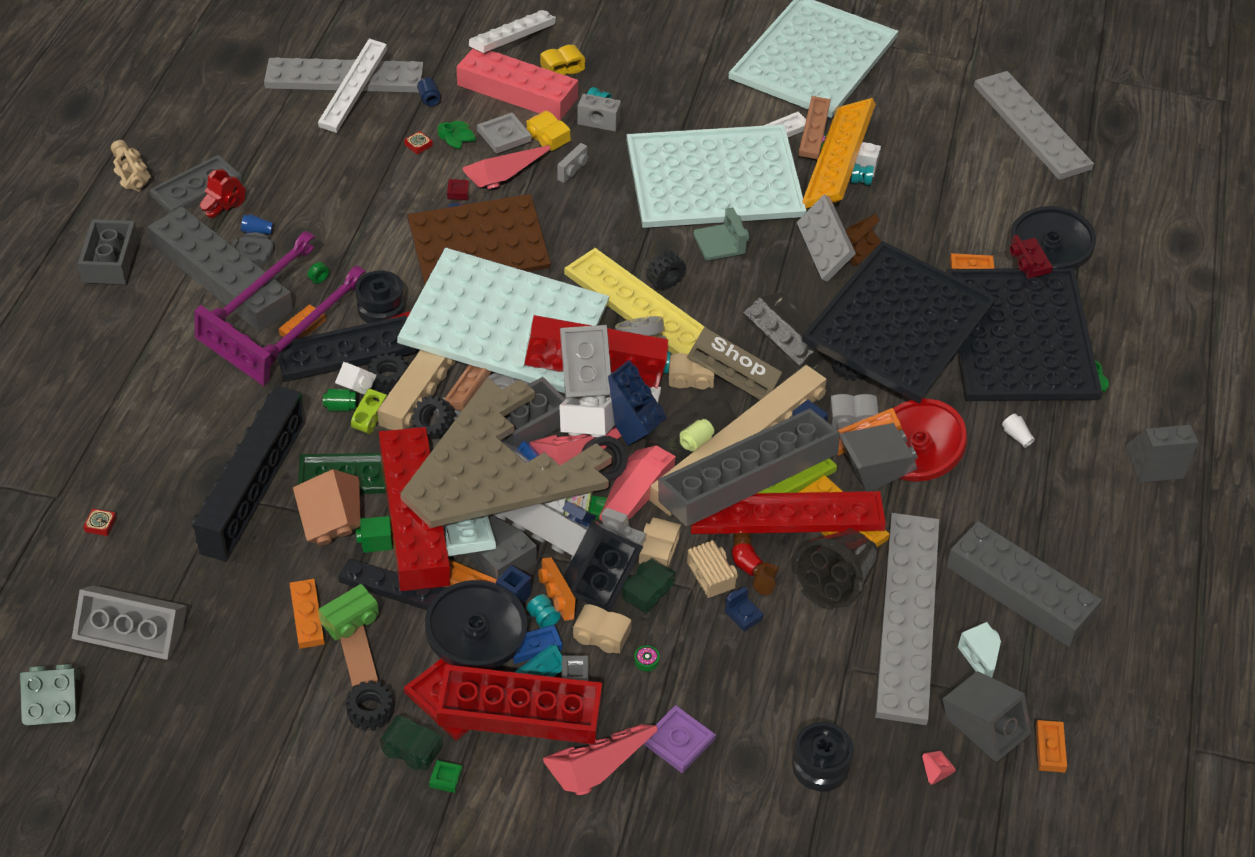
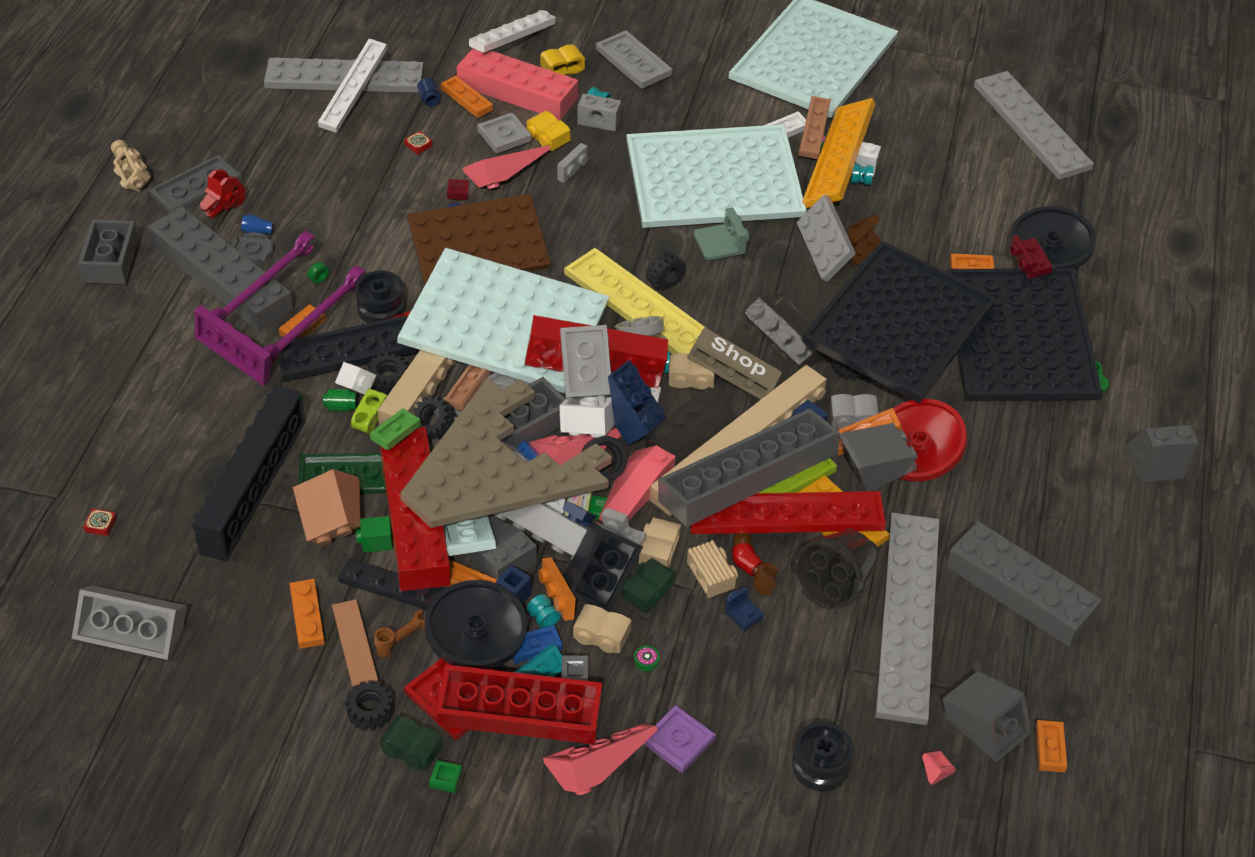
sand green bracket [20,664,80,725] -> none
bright green brick [318,584,379,641] -> none
green plate [437,121,476,149] -> none
yellowish green brick [680,419,714,451] -> none
light aqua slope [958,622,1001,678] -> none
white cone [1002,414,1035,448] -> none
none -> bright green plate [370,408,421,450]
none -> dark orange brick [374,610,425,657]
none -> orange plate [441,76,493,118]
none -> light grey plate [596,30,672,89]

